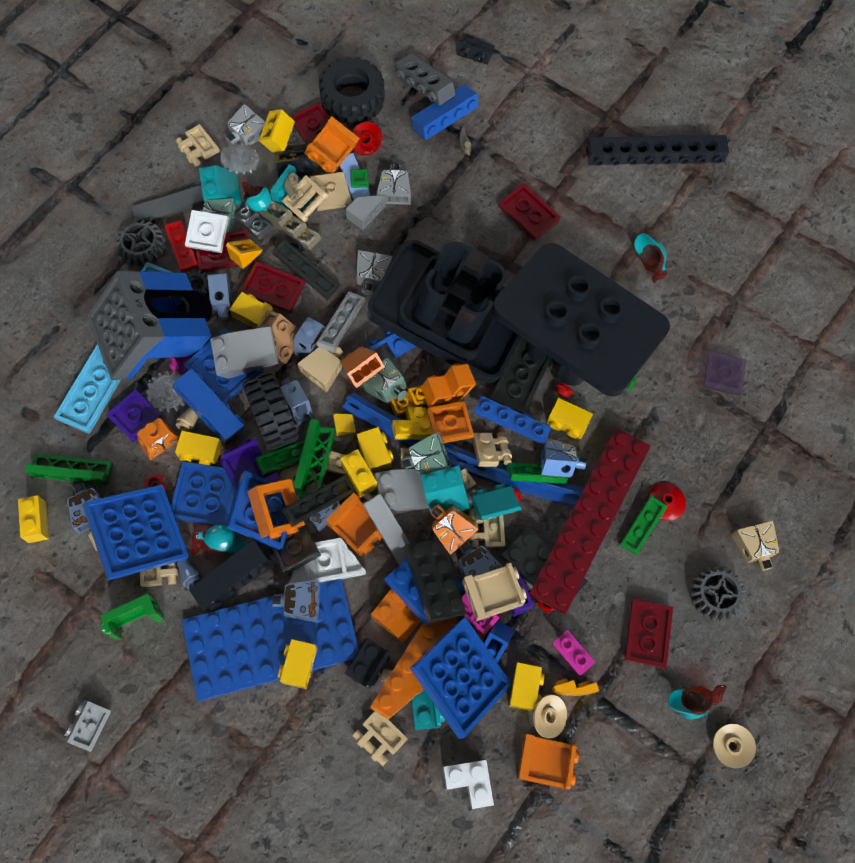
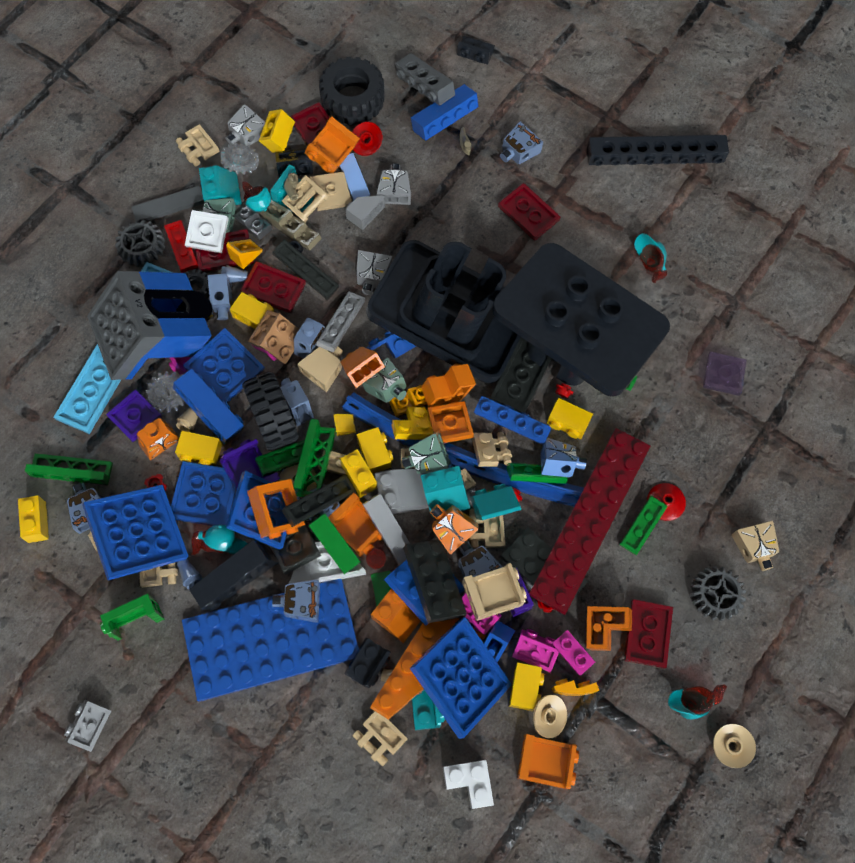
light grey slope [210,327,279,379] -> none
yellow brick [278,639,317,689] -> none
green tile [351,169,369,188] -> none
none -> sand blue cone [221,265,248,283]
none -> green tile [309,514,361,575]
none -> clear red plate [366,549,386,569]
none -> green sticker [371,571,391,606]
none -> sand blue torso [500,121,543,164]
none -> dark pink bracket [512,629,559,673]
none -> orange brick [586,606,632,651]

